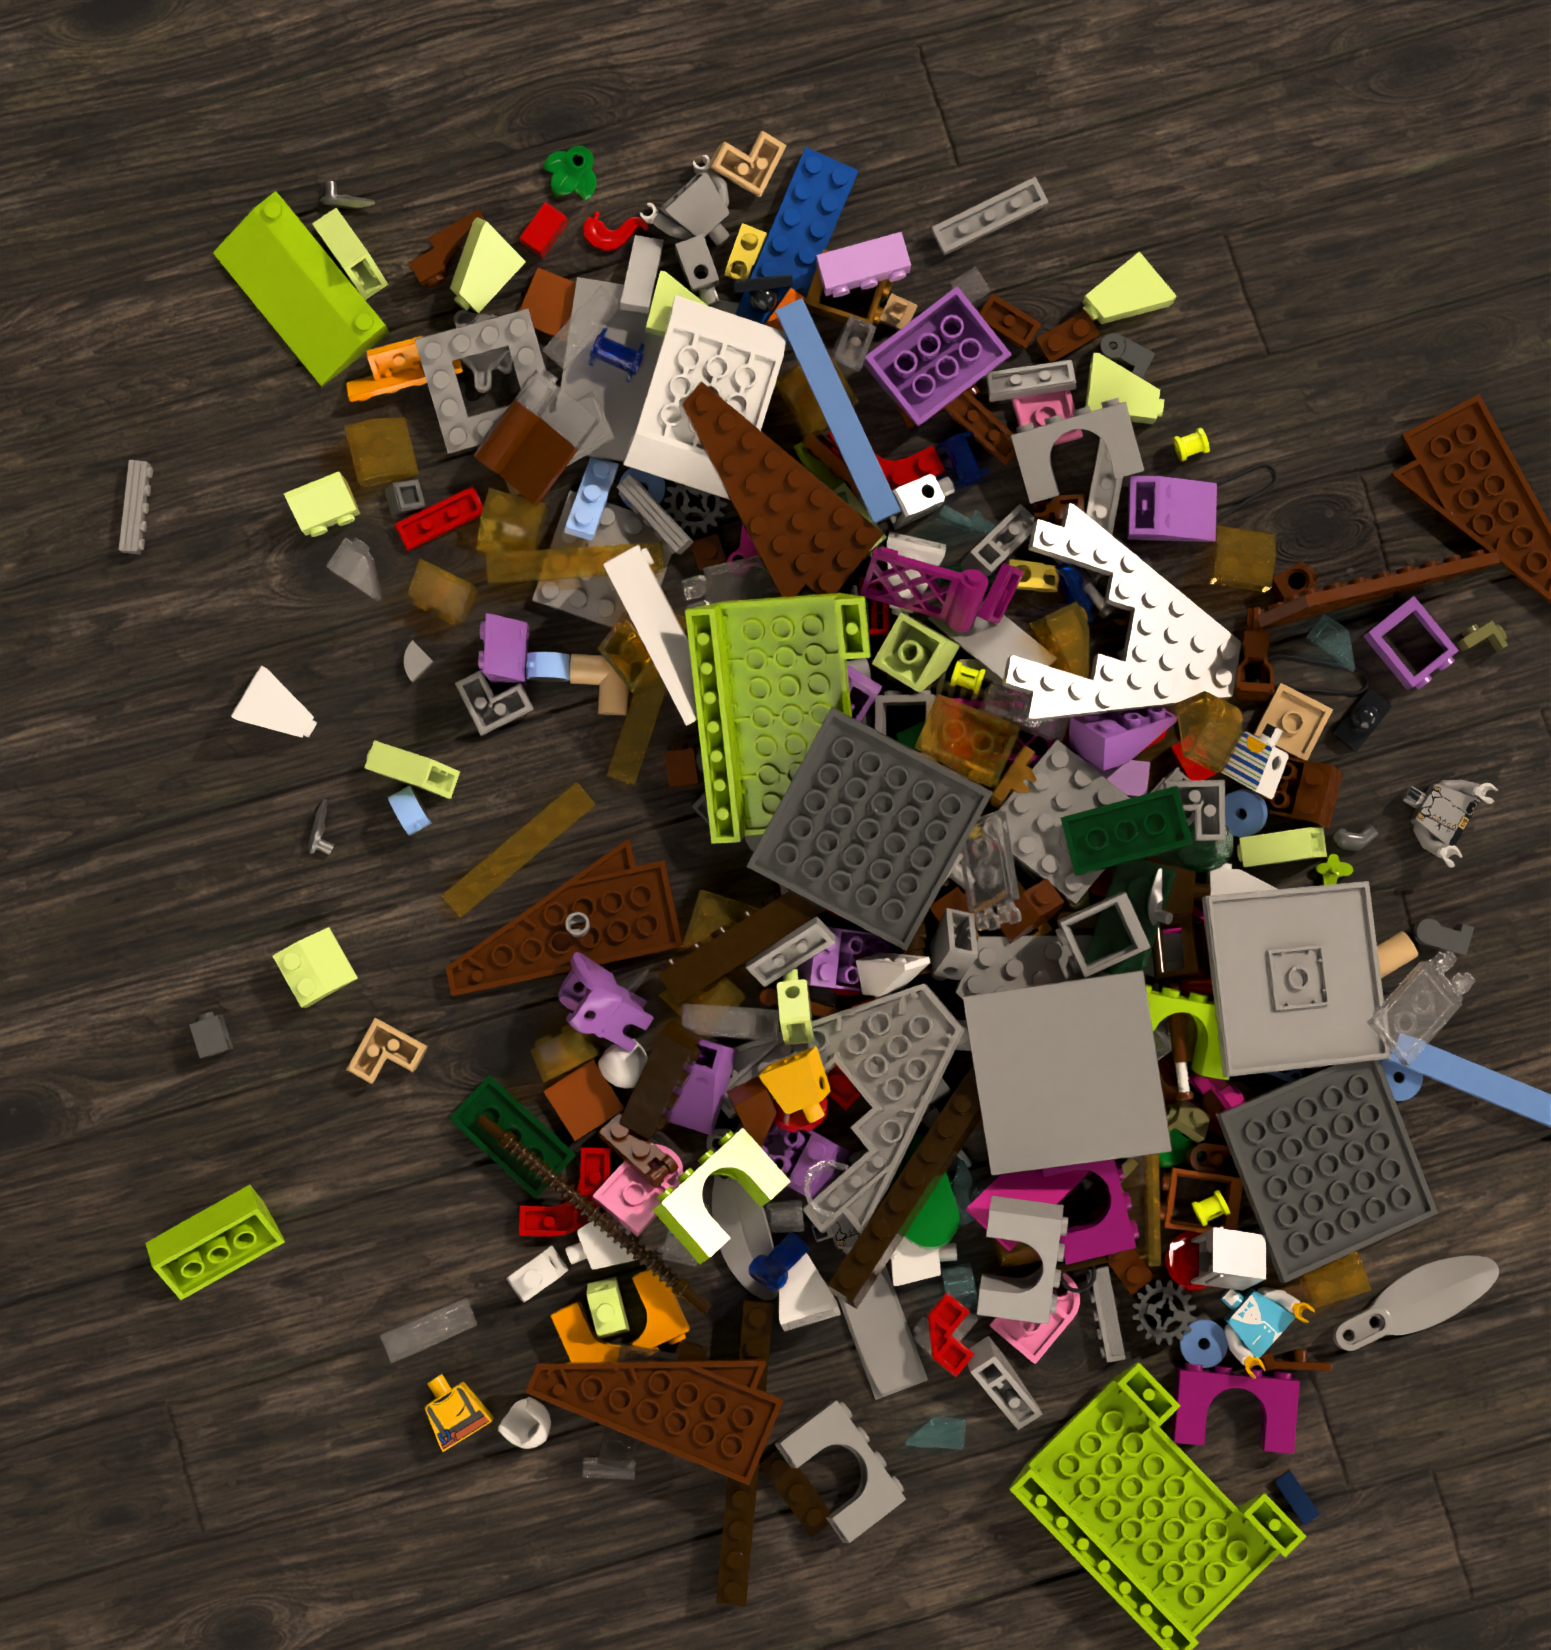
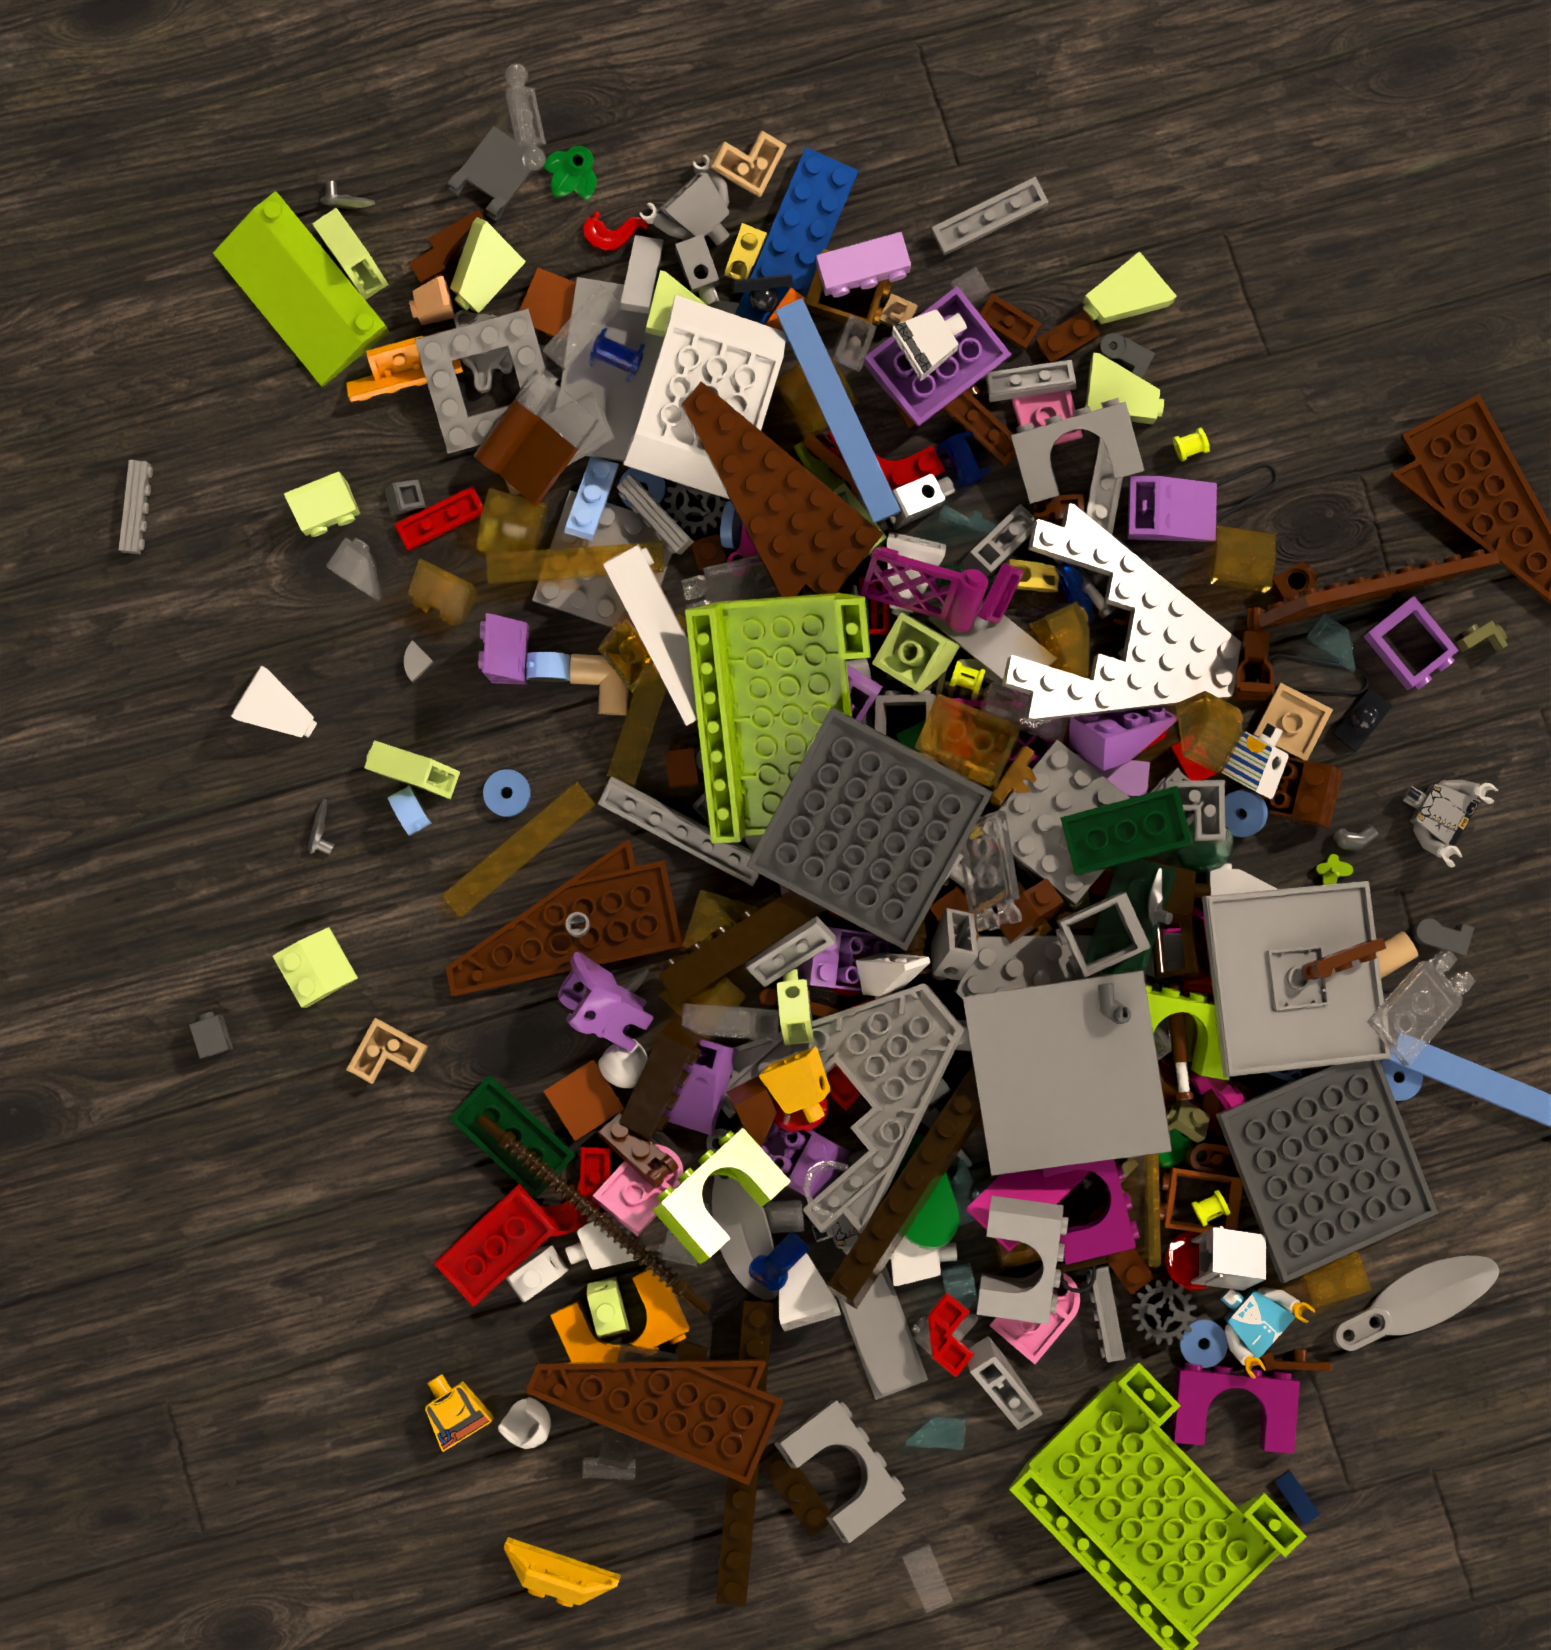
lime slope [146,1185,285,1300] -> none
clear yellow slope [344,417,419,489] -> none
clear slope [380,1297,478,1363] -> none
light grey brick [455,670,534,736] -> none
red piece [520,202,569,259] -> none
clear yellow slope [530,1024,601,1083] -> none
yellowish green slope [1237,827,1327,867] -> none
none -> light nougat slope [409,276,455,326]
none -> red tile [434,1184,559,1308]
none -> dark grey flag [448,126,541,223]
none -> medium blue piece [483,769,531,817]
none -> yellow wedge [504,1537,621,1607]
none -> clear plate [505,63,546,171]
none -> light grey tile [598,777,760,886]
none -> medium blue piece [720,501,742,549]
none -> white torso [892,310,967,381]
none -> clear tile [902,1544,953,1613]
none -> dark grey arm [1098,983,1131,1024]
none -> reddish brown plate [1301,937,1387,981]

